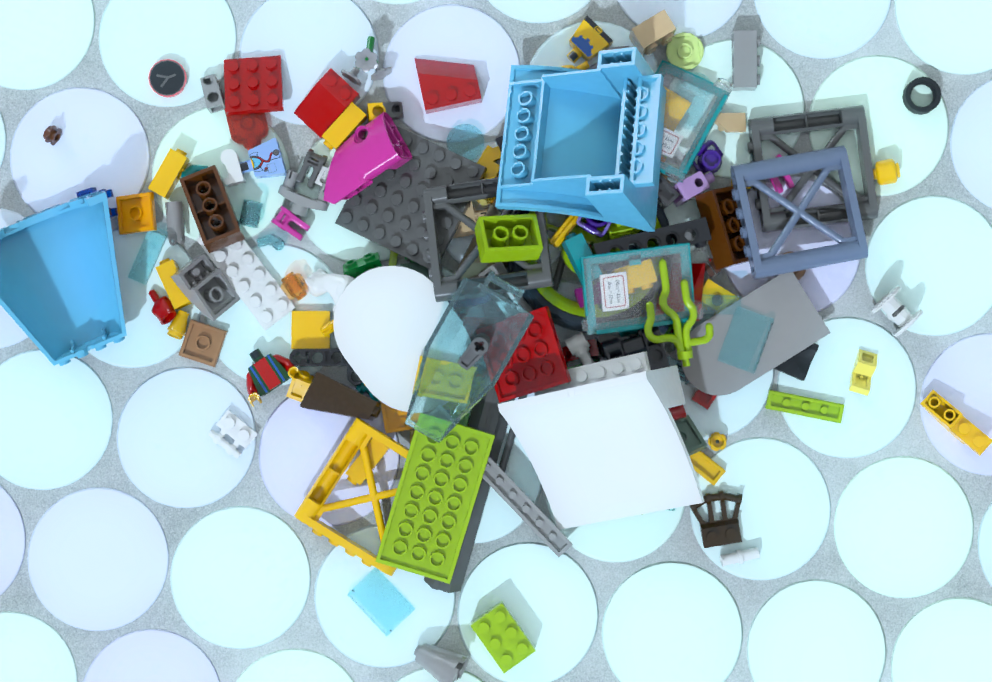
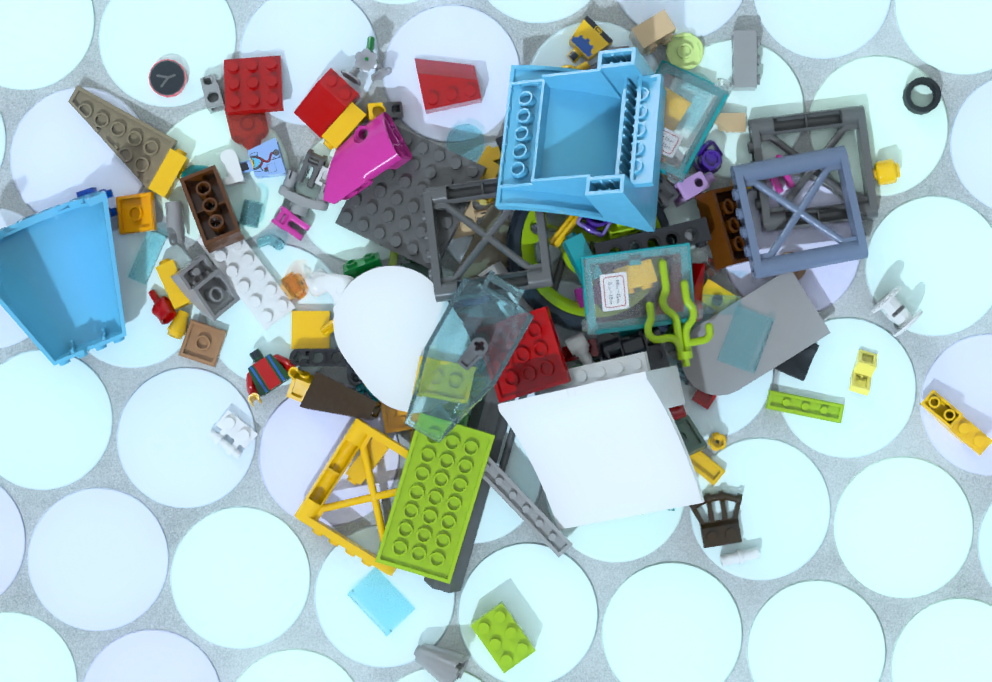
plate [43,125,62,146] -> none
lime brick [474,214,543,263] -> none
none -> dark tan wing [68,85,178,191]

